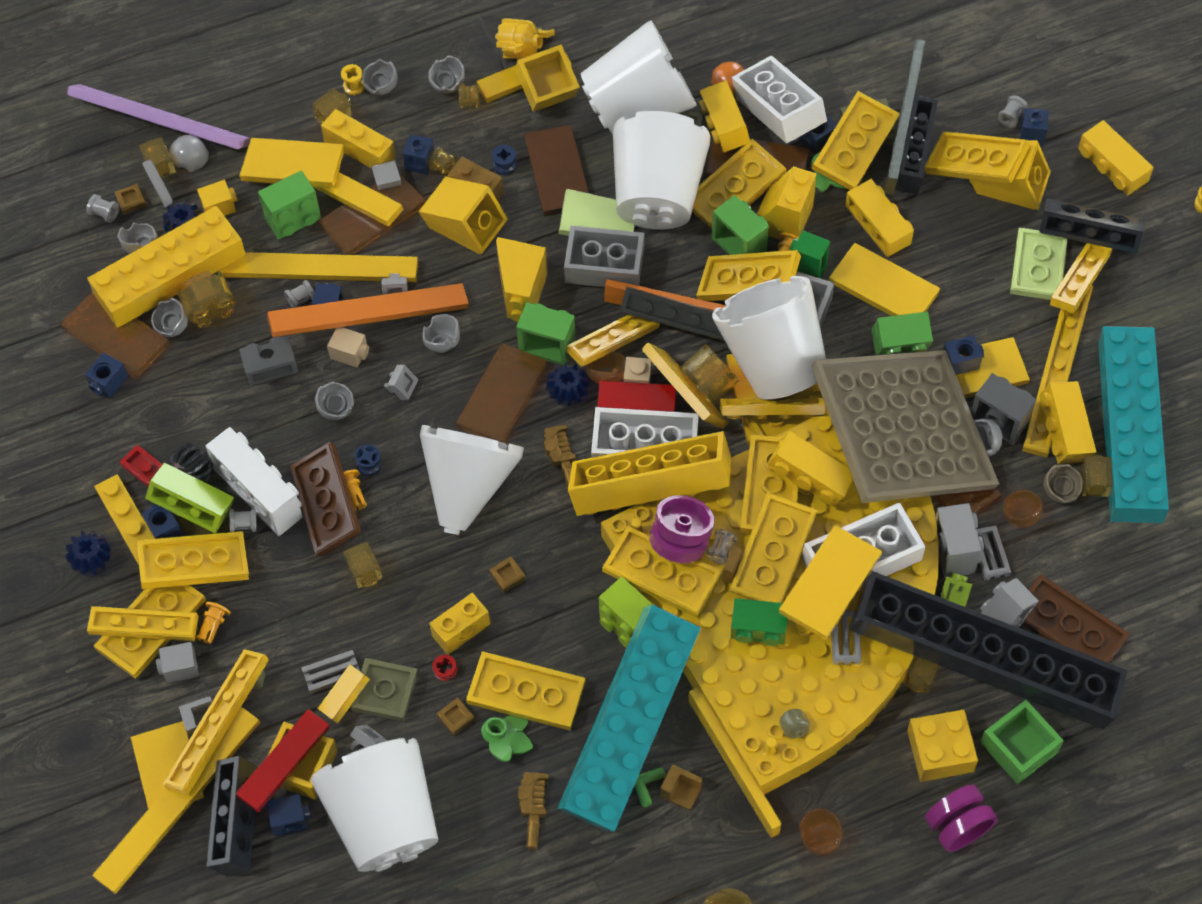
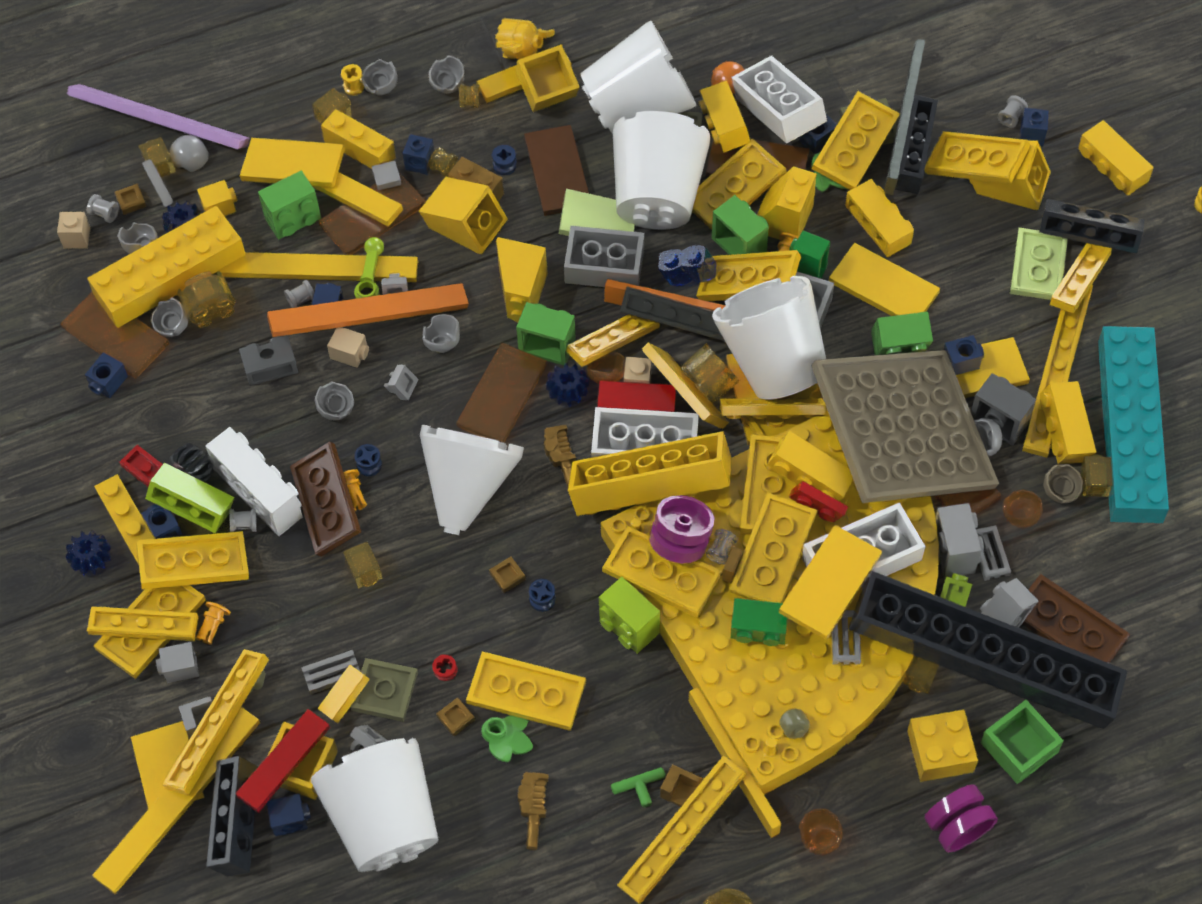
yellow brick [429,593,490,655] -> none
teal brick [557,604,701,832] -> none
none -> tan brick [57,212,90,249]
none -> lime piece [354,237,384,299]
none -> dark blue wheel [529,579,556,612]
none -> yellow tile [617,755,746,904]
none -> clear blue brick [658,245,716,286]
none -> red plate [788,481,848,523]

